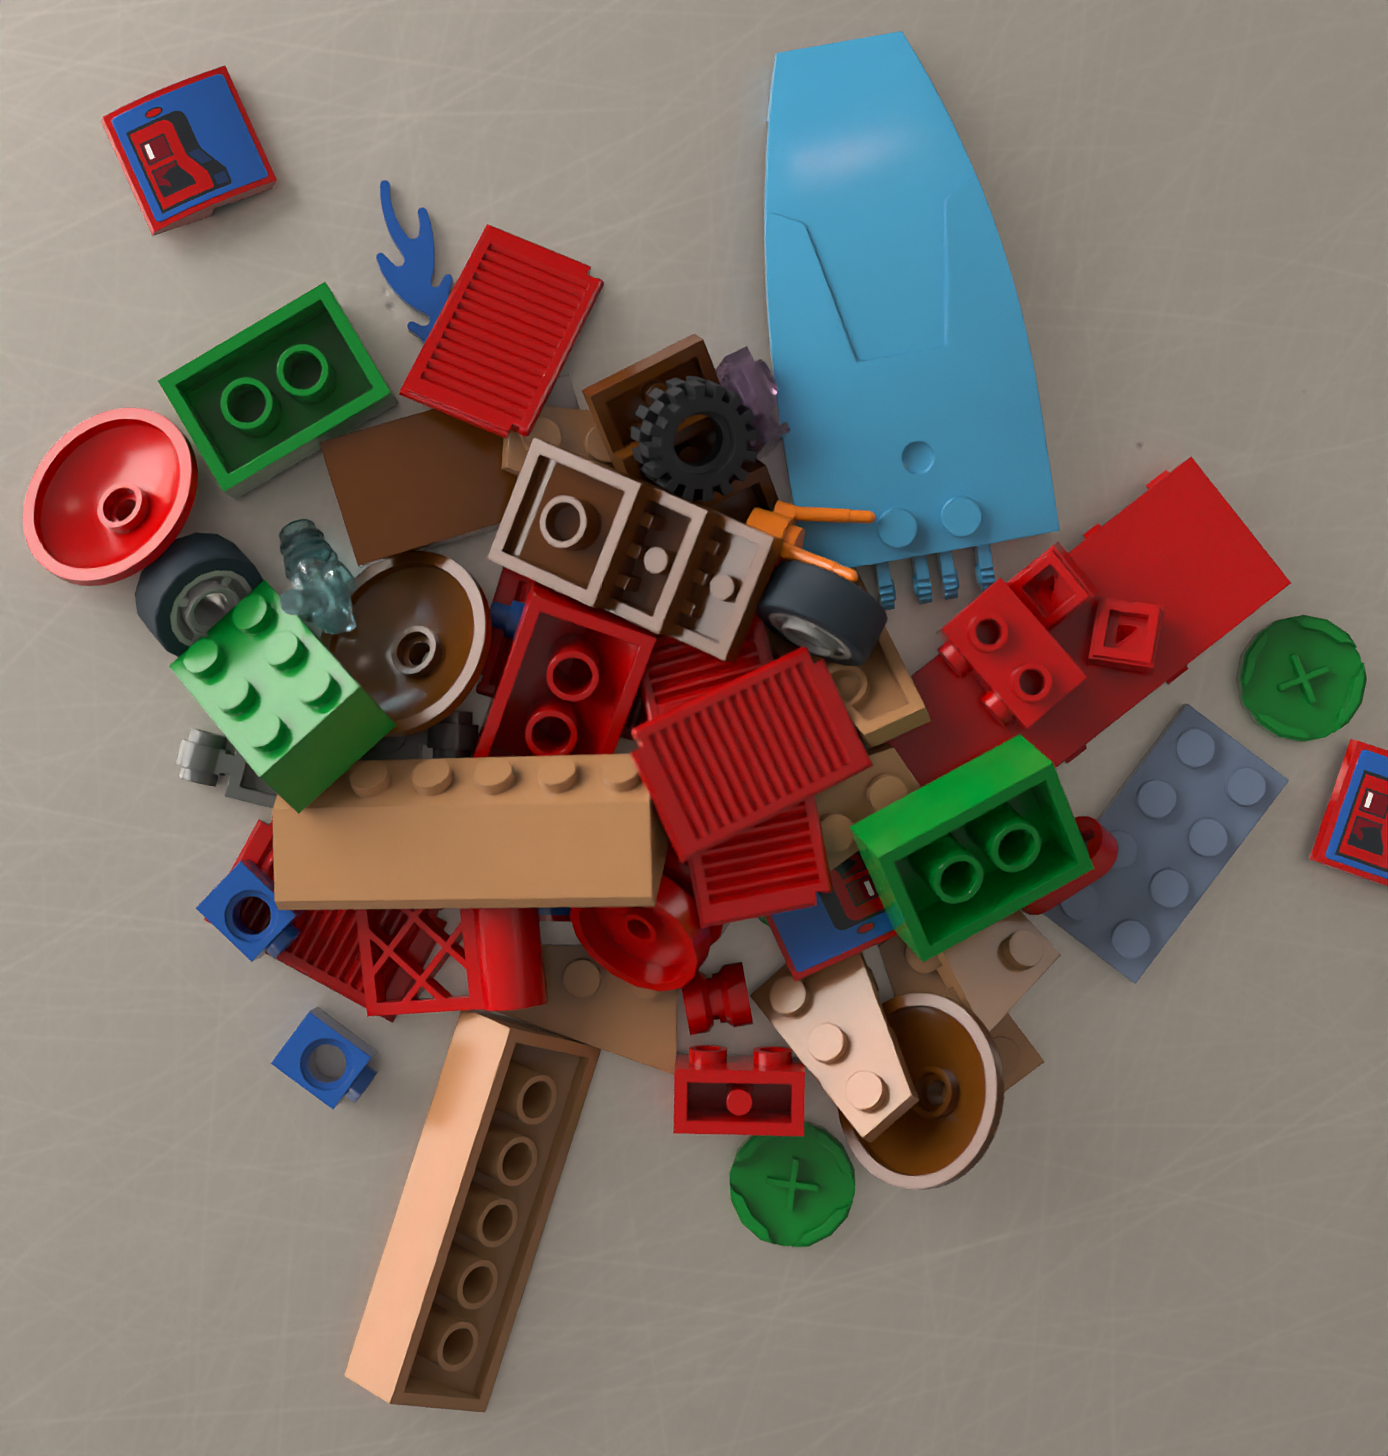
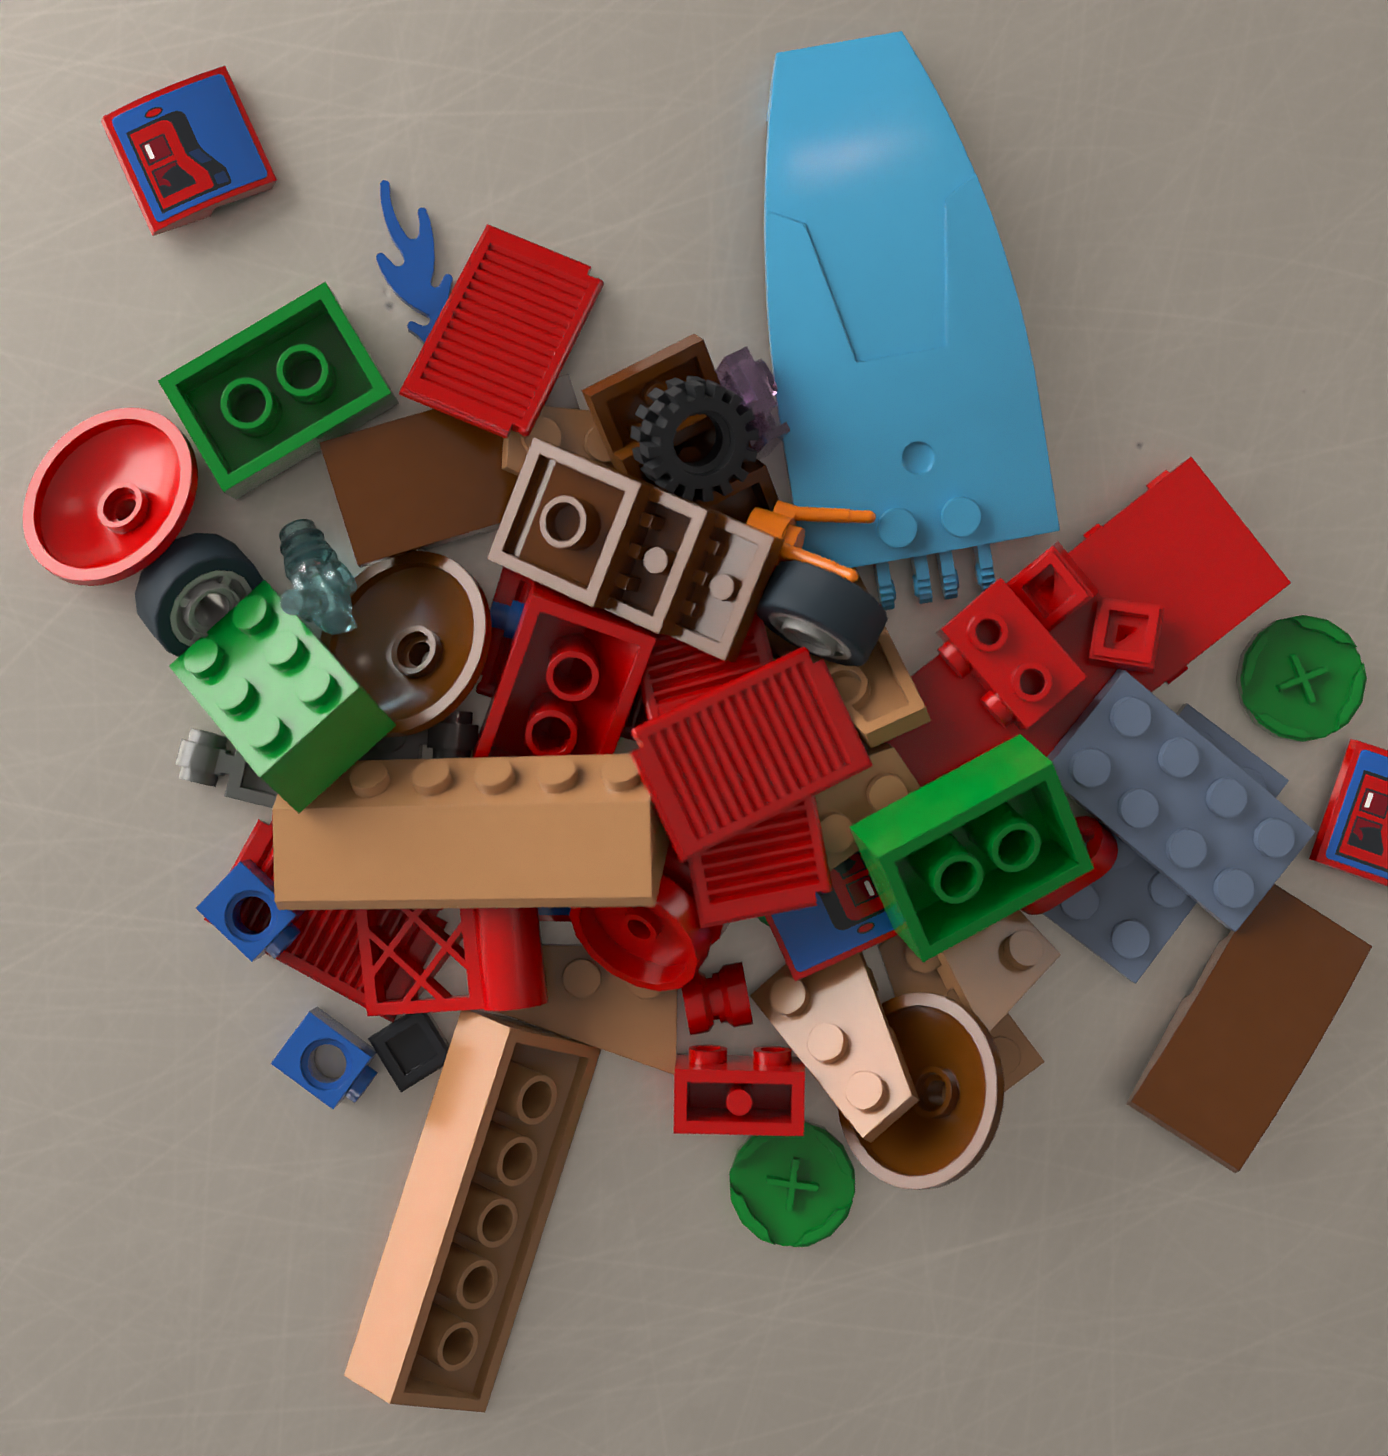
none -> black tile [368,1013,450,1092]
none -> sand blue plate [1047,669,1315,932]
none -> reddish brown slope [1126,884,1372,1173]

